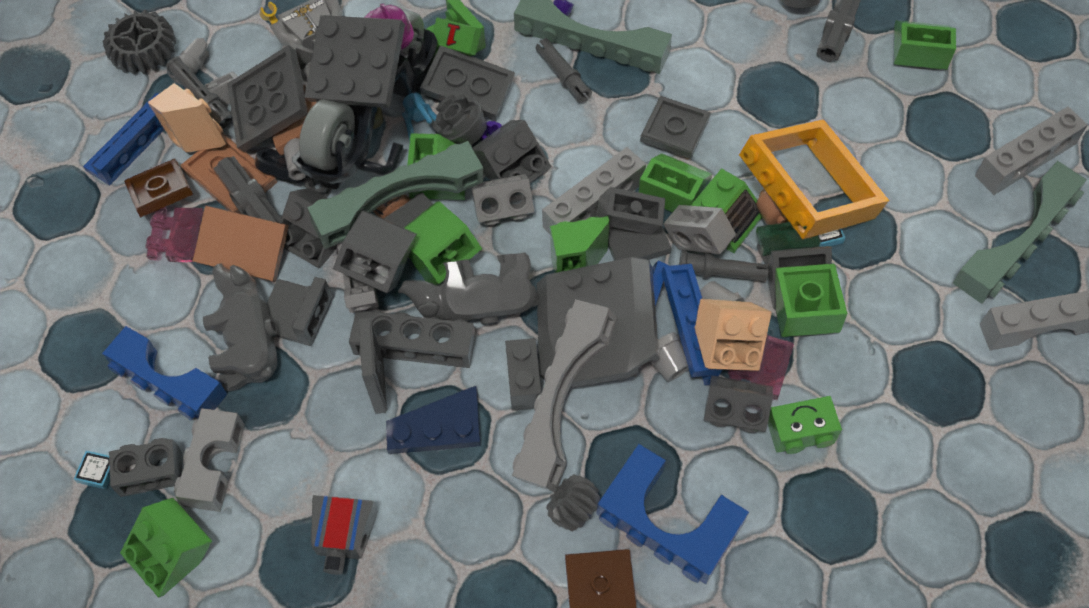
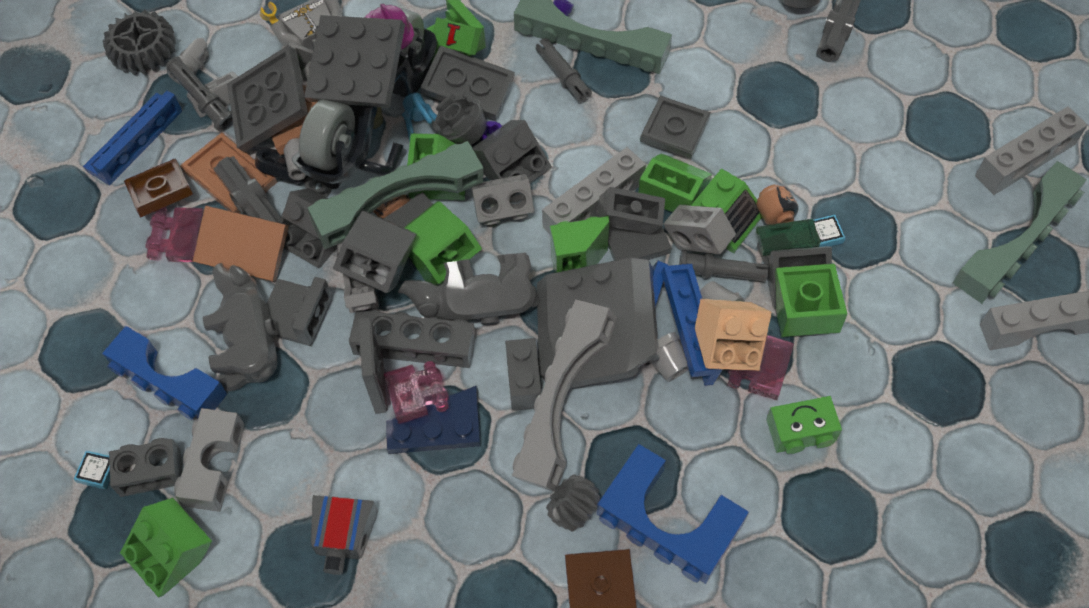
light nougat slope [148,83,226,153] -> none
dark grey brick [704,375,773,433] -> none
light orange window [739,119,890,239] -> none
bright green slope [894,20,956,70] -> none
none -> clear pink plate [384,361,449,424]

